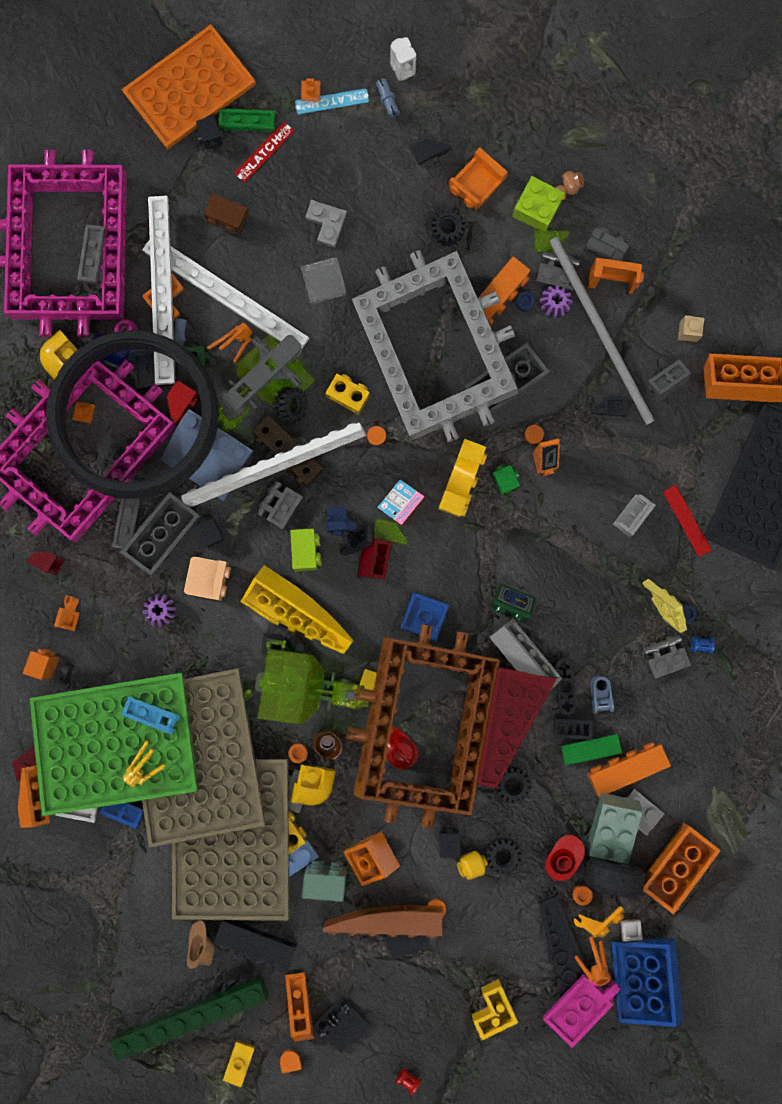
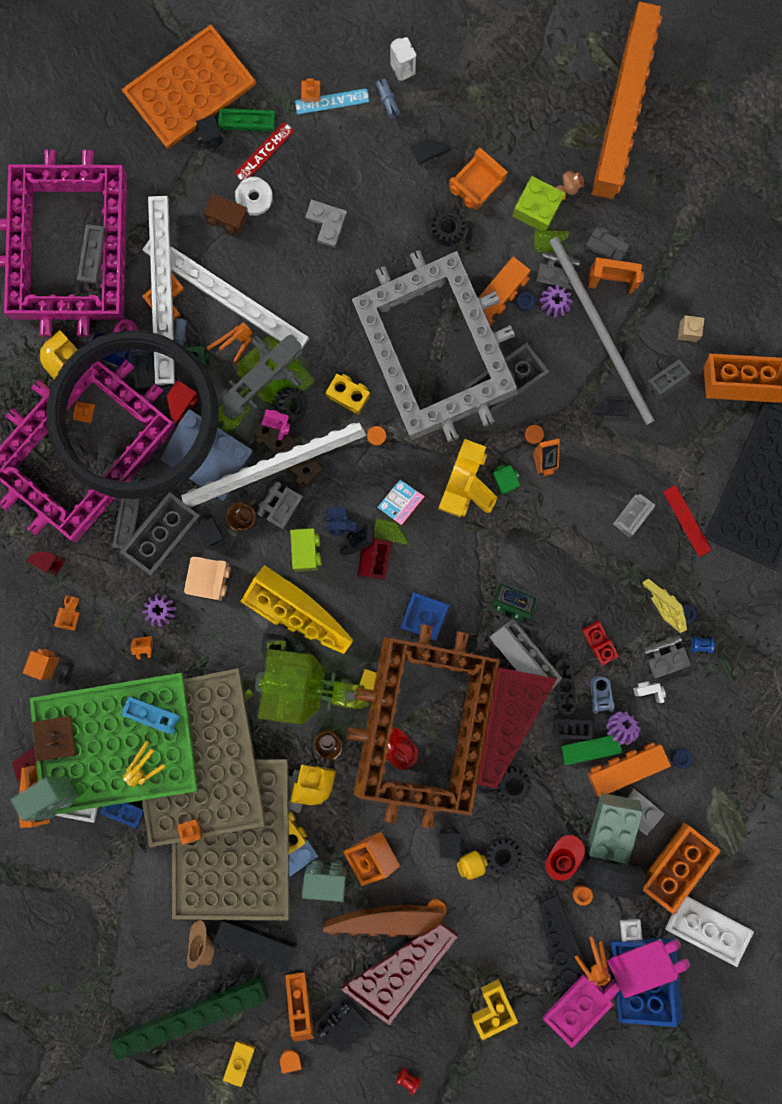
orange tile [288,743,308,763] -> none
clear plate [301,257,347,304] -> none
light orange plate [574,906,625,938] -> none
none -> sand green brick [10,776,79,822]
none -> reddish brown piece [32,716,76,761]
none -> orange tile [131,636,153,660]
none -> orange tile [177,819,203,845]
none -> reddish brown hair [225,502,257,531]
none -> white tile [235,177,273,215]
none -> dark pink bracket [261,409,290,440]
none -> wing [341,922,458,1025]
none -> yellow tile [463,475,498,513]
none -> red slope [582,621,619,666]
none -> orange brick [591,2,662,199]
none -> medium lavender gear [606,711,641,745]
none -> dark pink tile [607,939,690,999]
none -> white bracket [633,681,666,703]
none -> white tile [665,896,754,967]
none -> dark blue tile [671,749,692,769]

